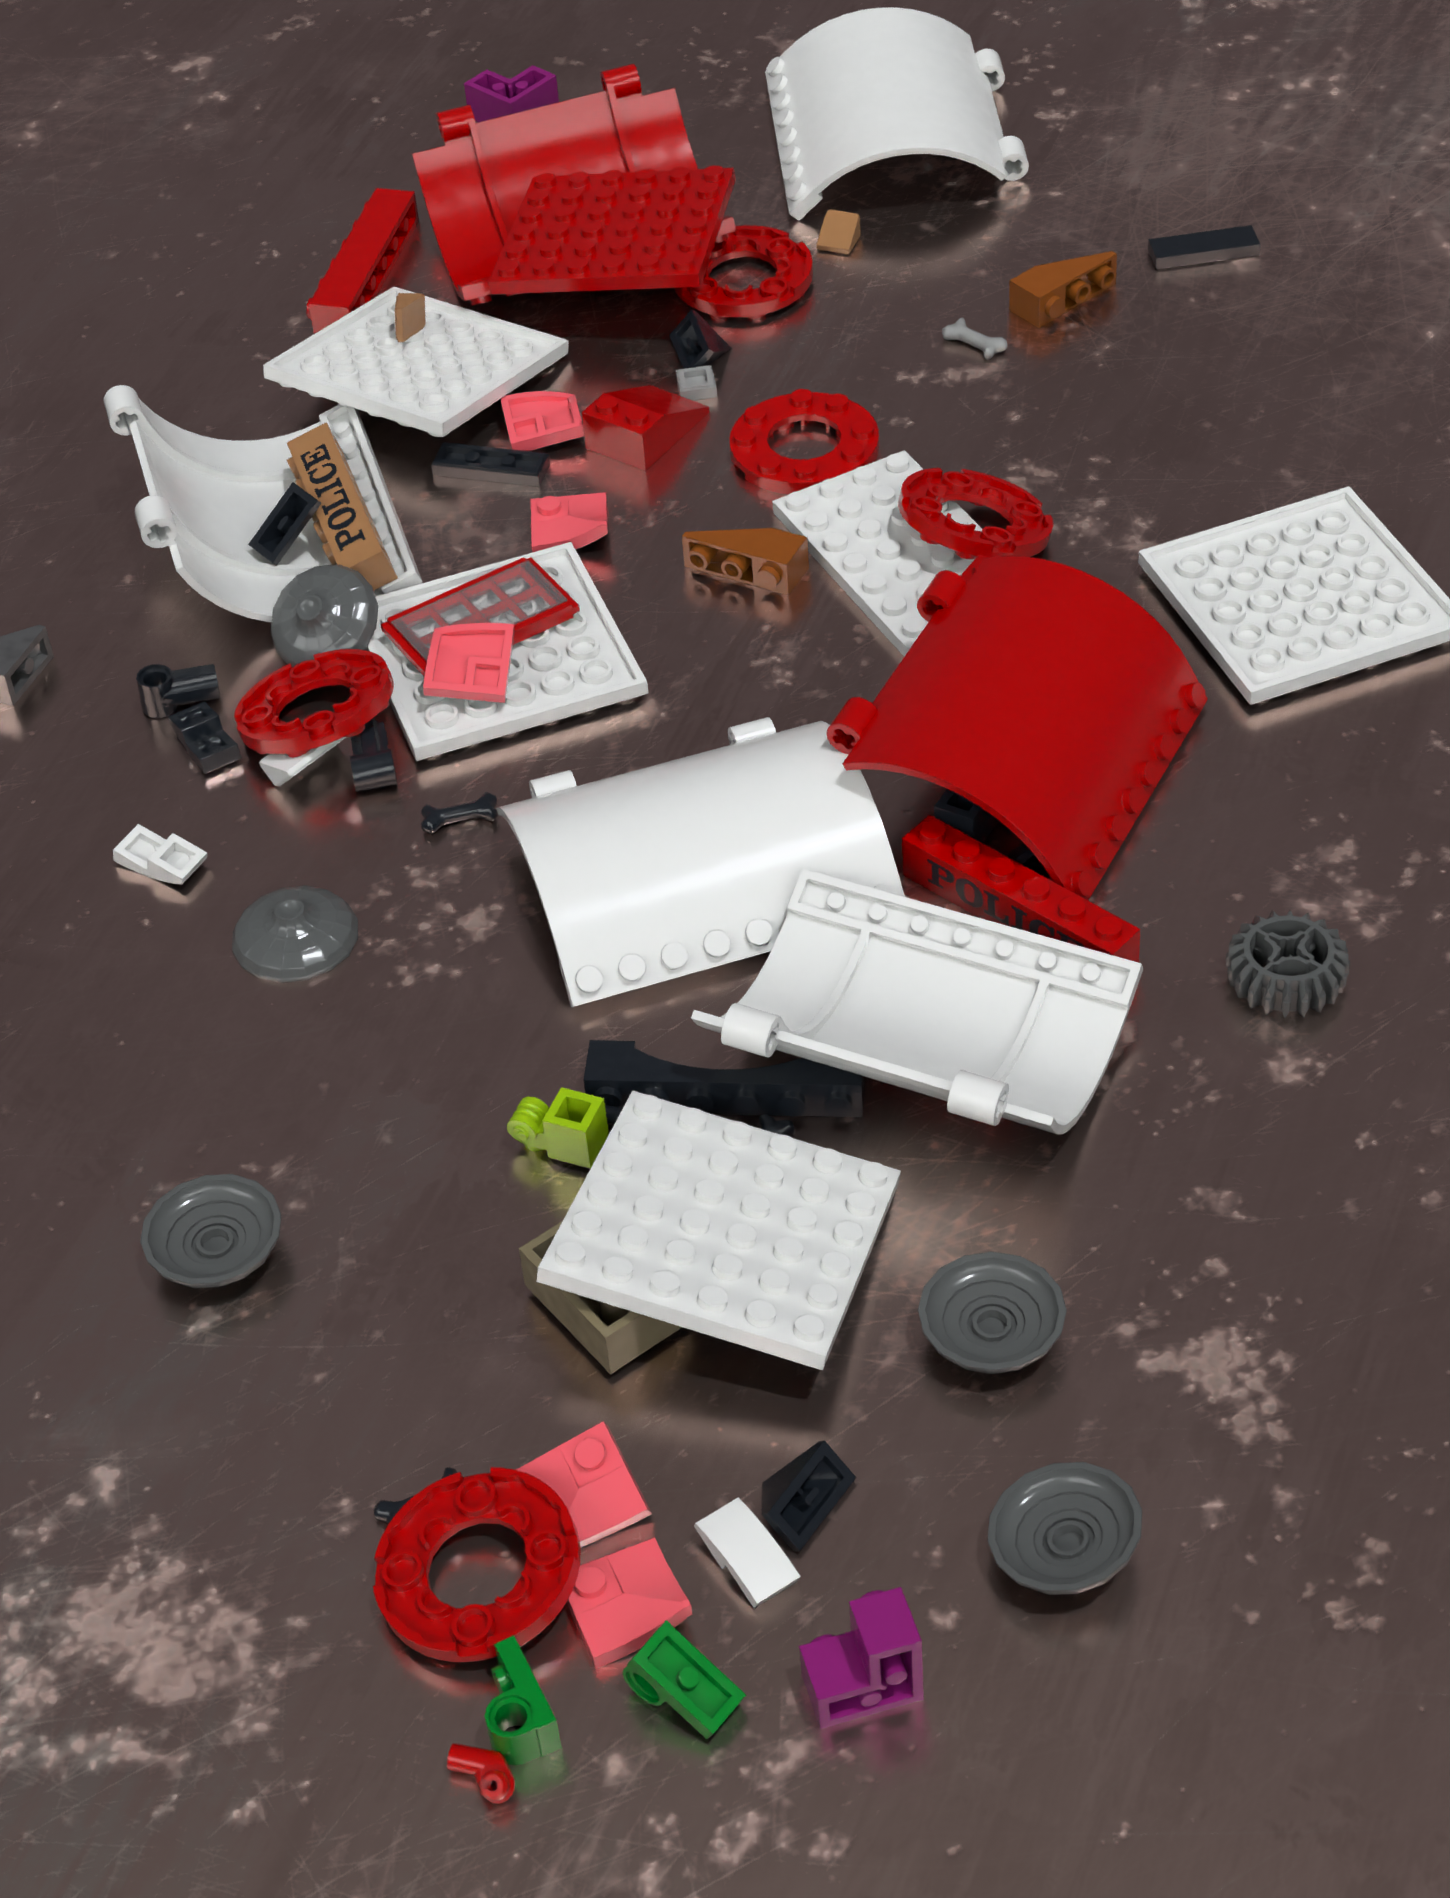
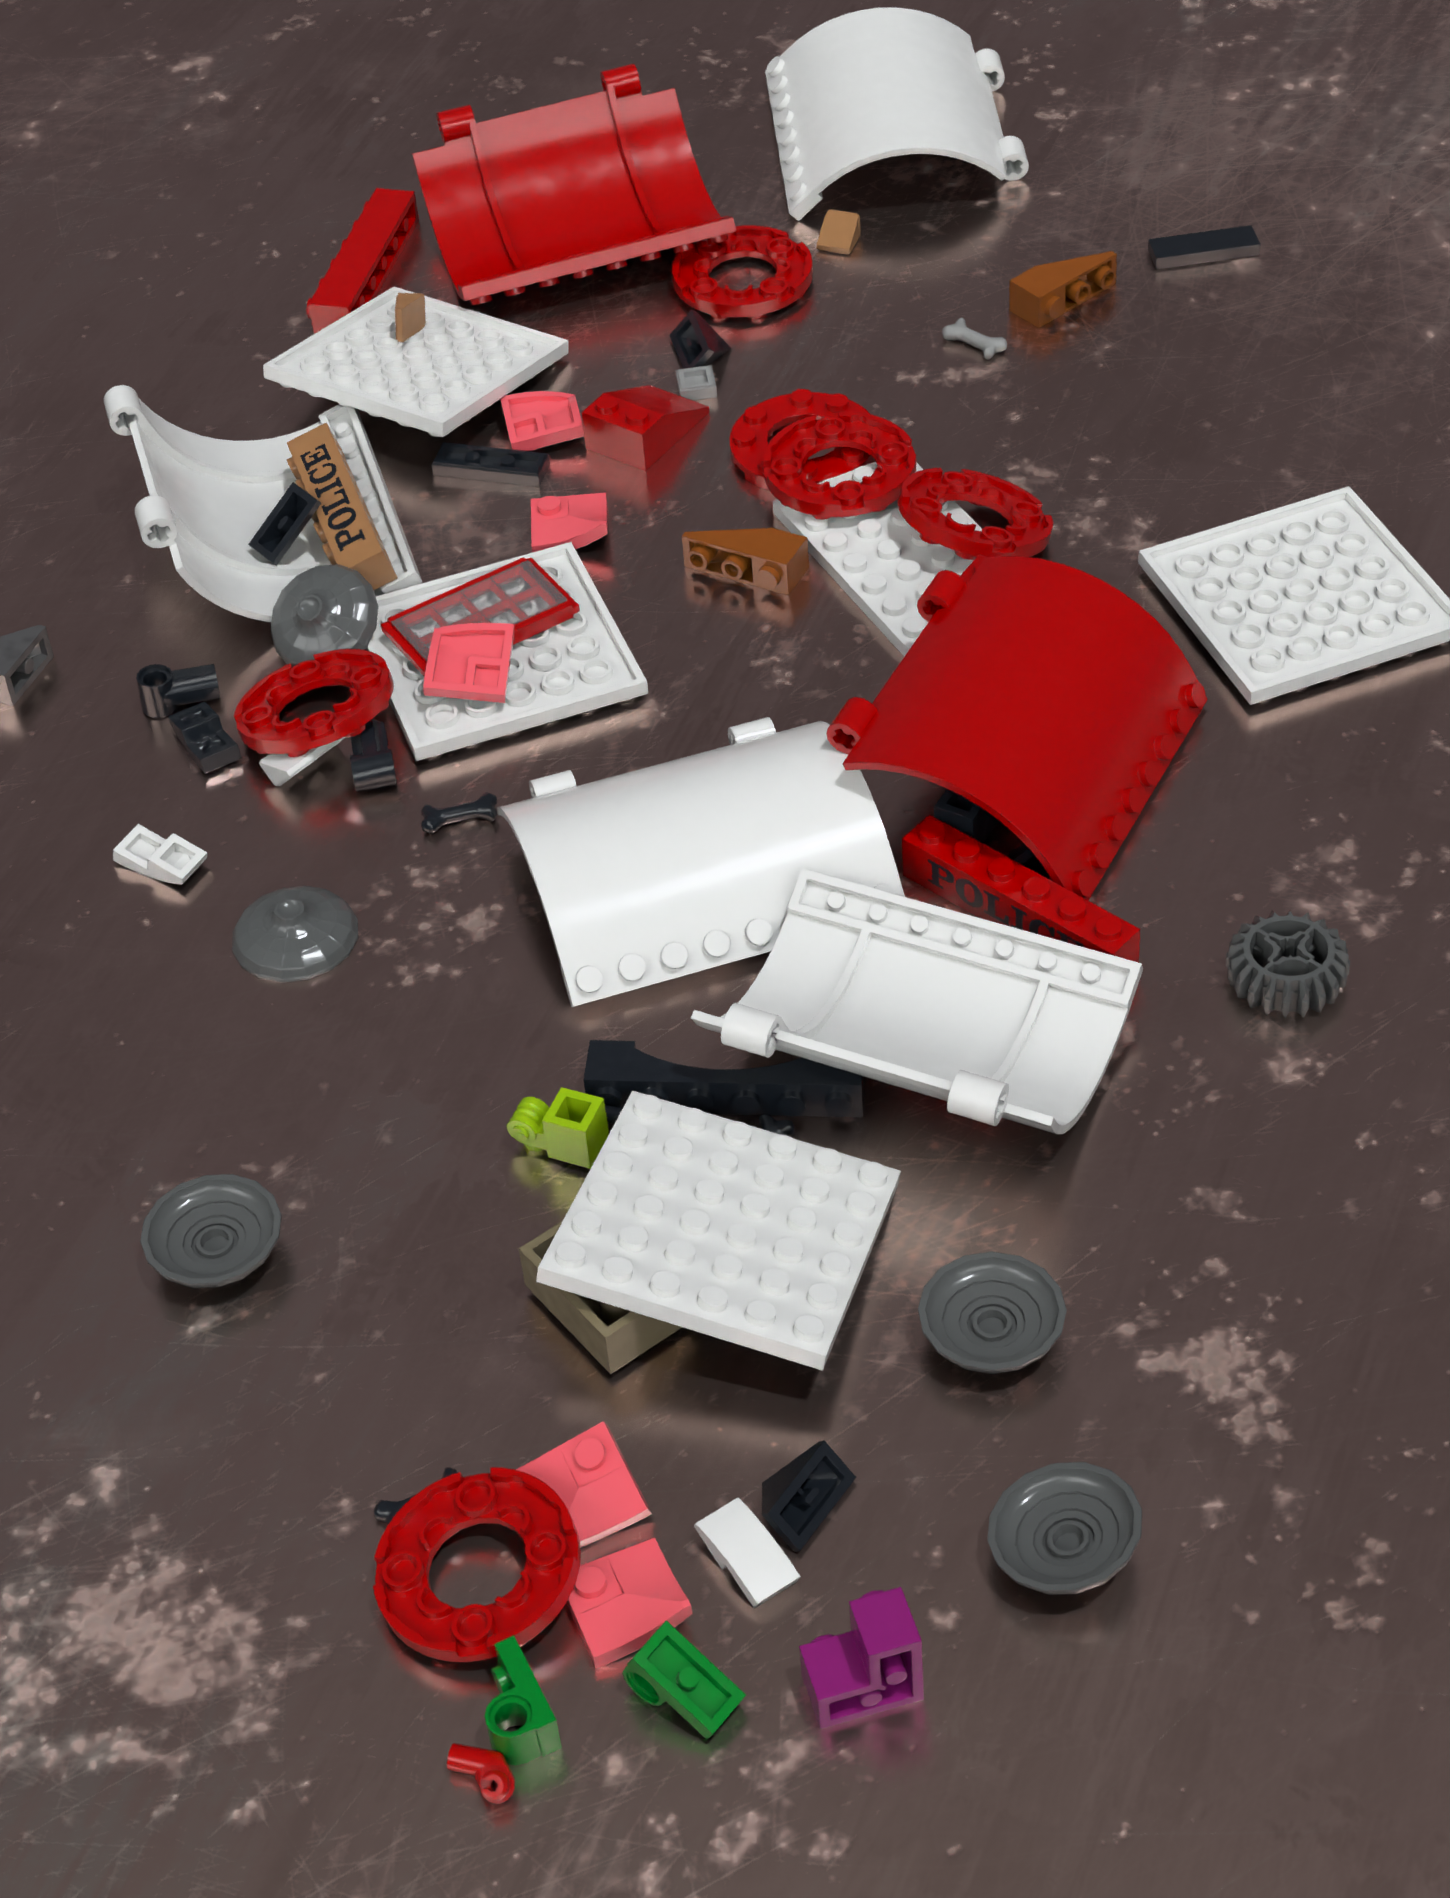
magenta brick [464,65,559,122] -> none
red plate [488,165,736,294] -> none
none -> red plate [763,411,916,520]

